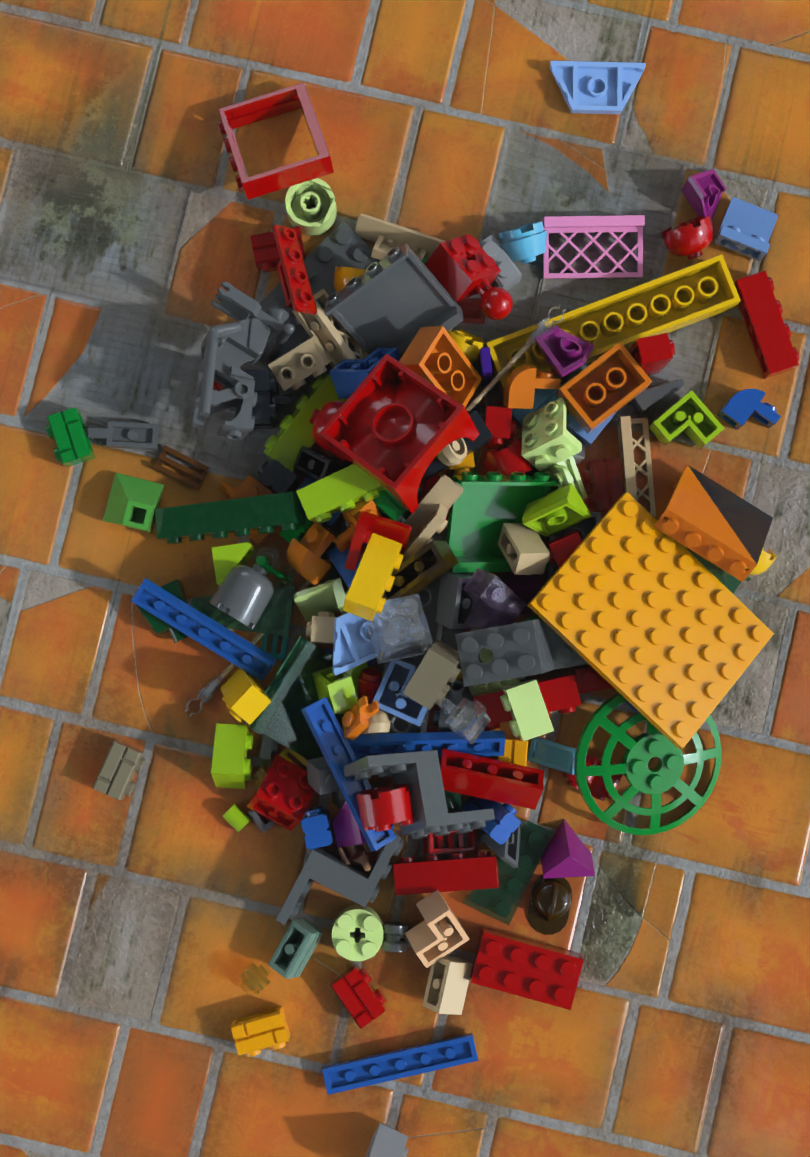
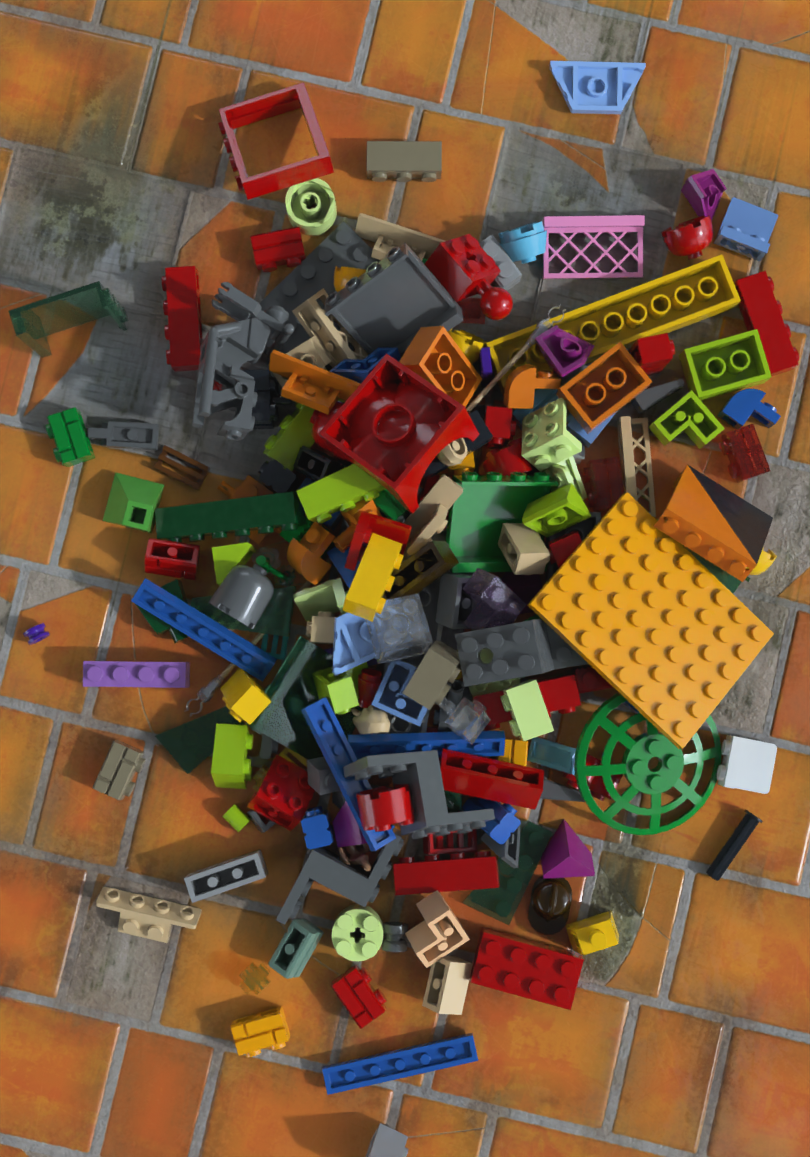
red bracket [272,225,317,315] -> none
orange plate [341,696,379,741] -> none
none -> clear green panel [8,281,129,358]
none -> dark purple bush [23,623,50,645]
none -> medium lavender arch [83,661,190,688]
none -> tan bracket [96,887,202,943]
none -> red brick [145,538,200,580]
none -> clear green wing [155,706,246,774]
none -> red brick [161,266,203,372]
none -> light grey brick [184,849,268,903]
none -> orange bracket [269,350,360,414]
none -> dark tan brick [367,141,442,182]
none -> dark grey slope [540,778,584,802]
none -> yellow torso [565,911,619,955]
none -> lime brick [679,329,772,401]
none -> black axle [706,810,763,881]
none -> white bracket [717,735,777,794]
none -> clear red brick [719,424,770,483]

